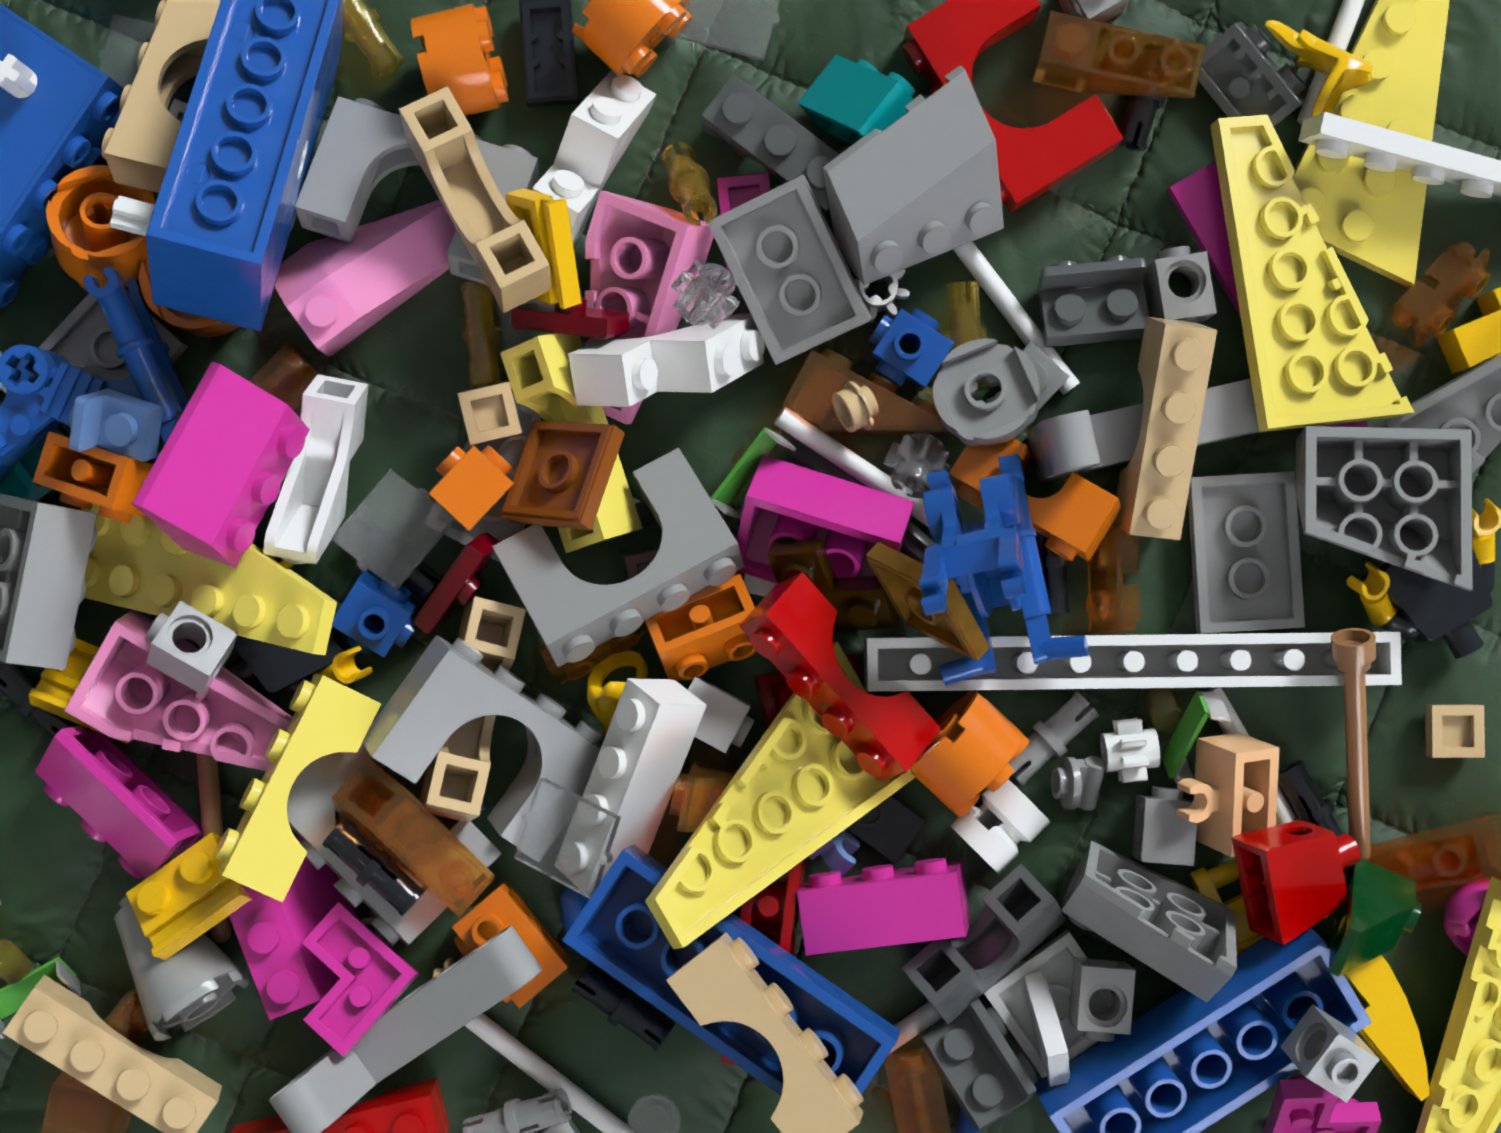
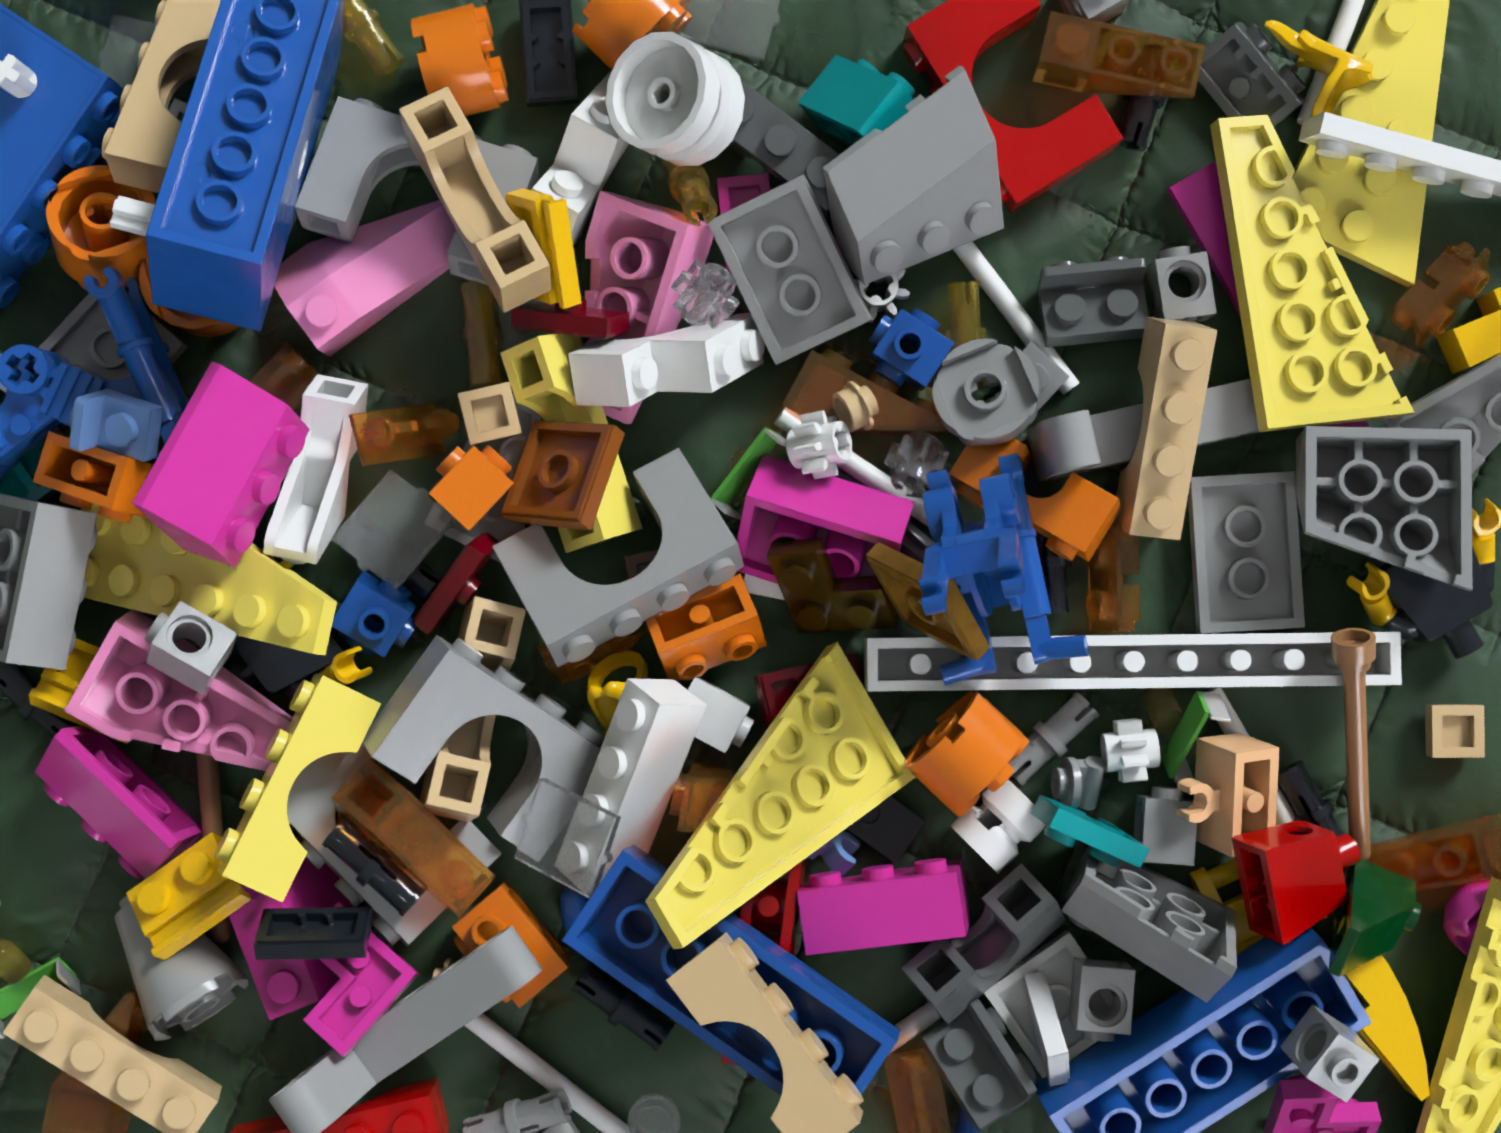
red arch [739,572,941,781] -> none
none -> black plate [253,907,373,960]
none -> clear orange hinge [349,403,459,467]
none -> white wheel [605,31,745,166]
none -> white gear [786,410,852,480]
none -> teal wing [1031,795,1150,868]

